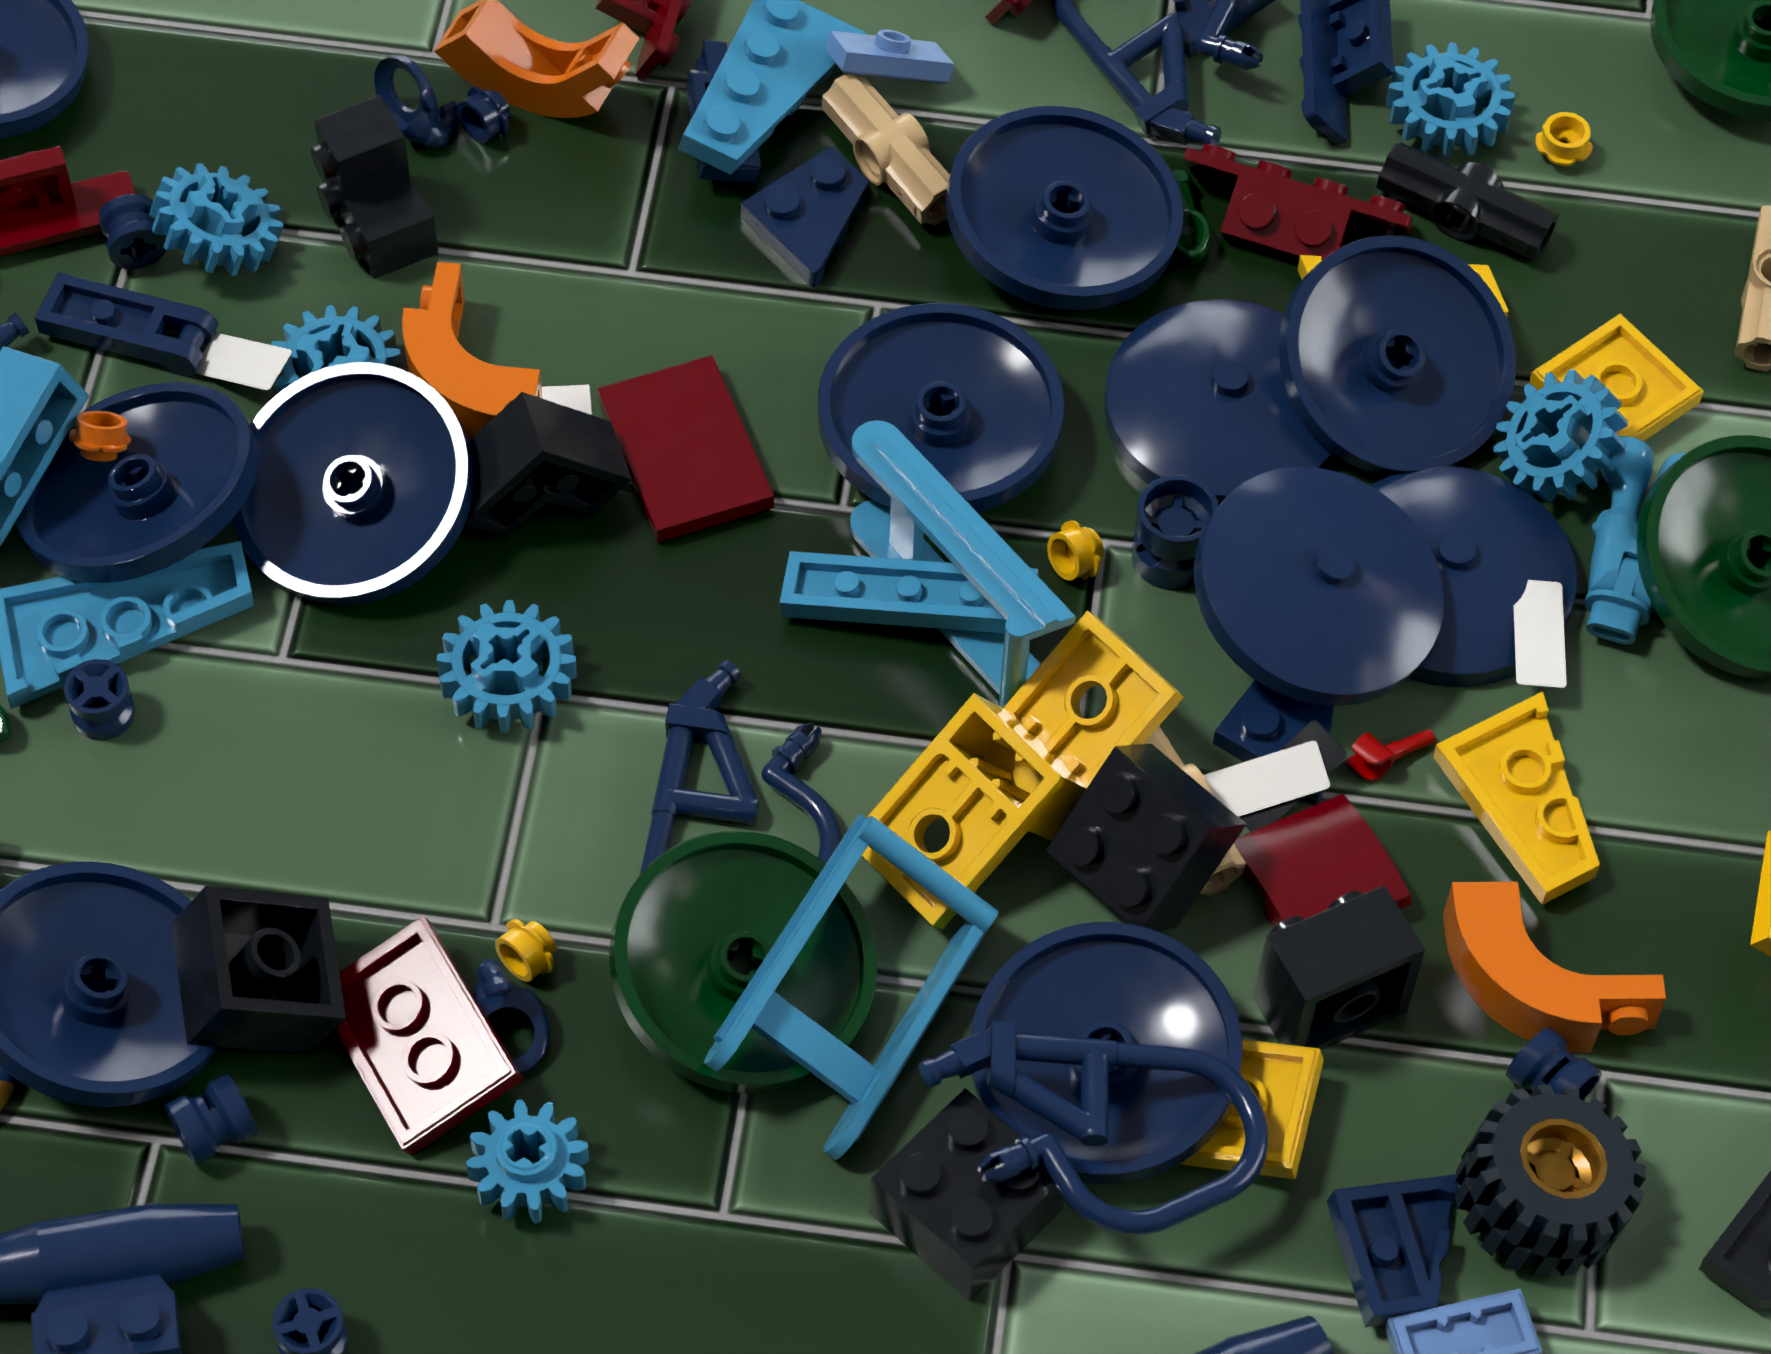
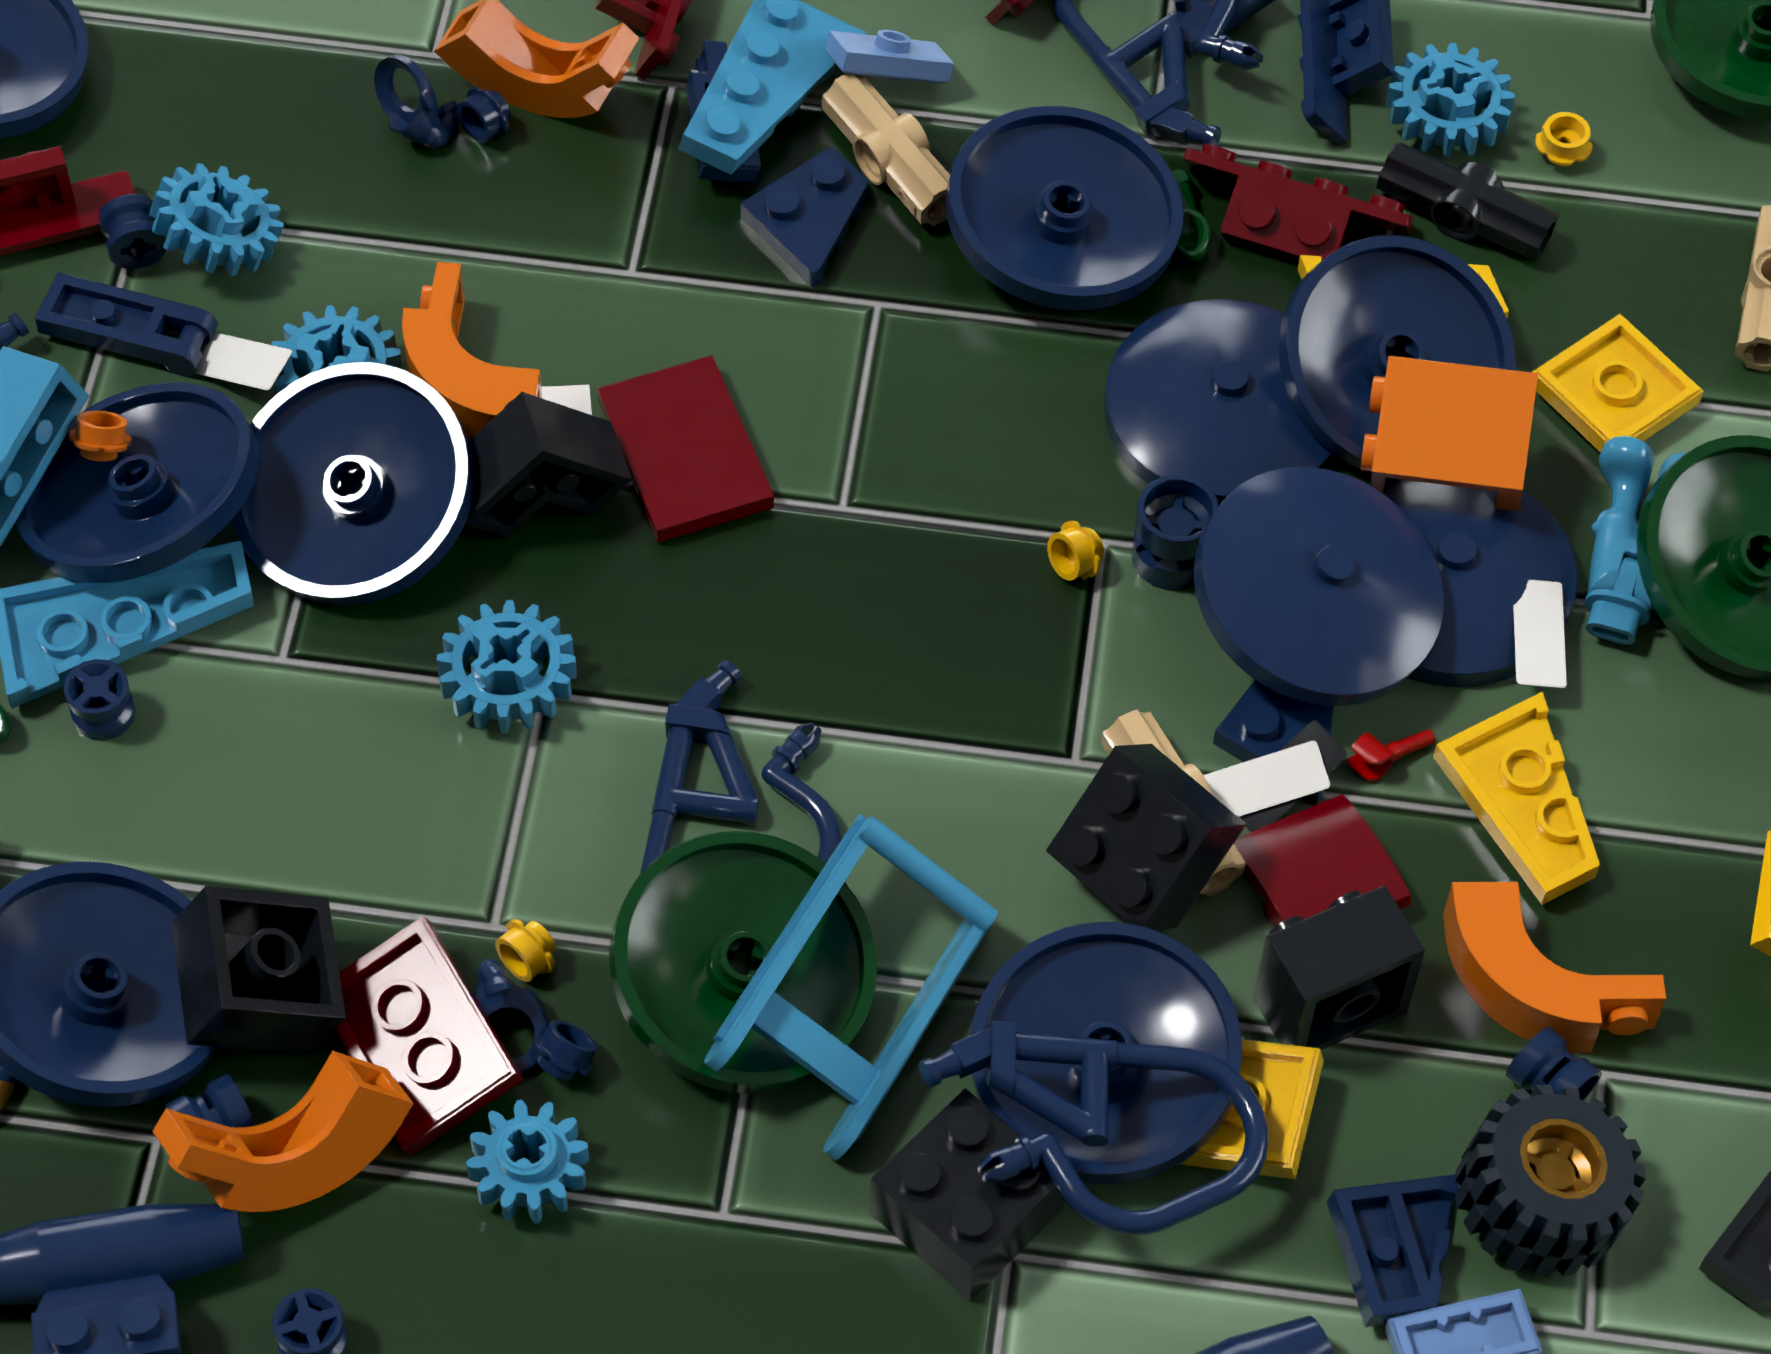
black brick [310,95,439,279] -> none
dark azure plate [779,551,1039,633] -> none
dark blue dish [818,303,1064,513] -> none
dark azure piece [850,420,1076,708] -> none
yellow bracket [862,610,1184,930] -> none
dark azure gear [1493,369,1628,503] -> none
none -> orange arch [152,1051,414,1212]
none -> dark blue plate [533,1020,598,1081]
none -> orange panel [1361,356,1538,511]

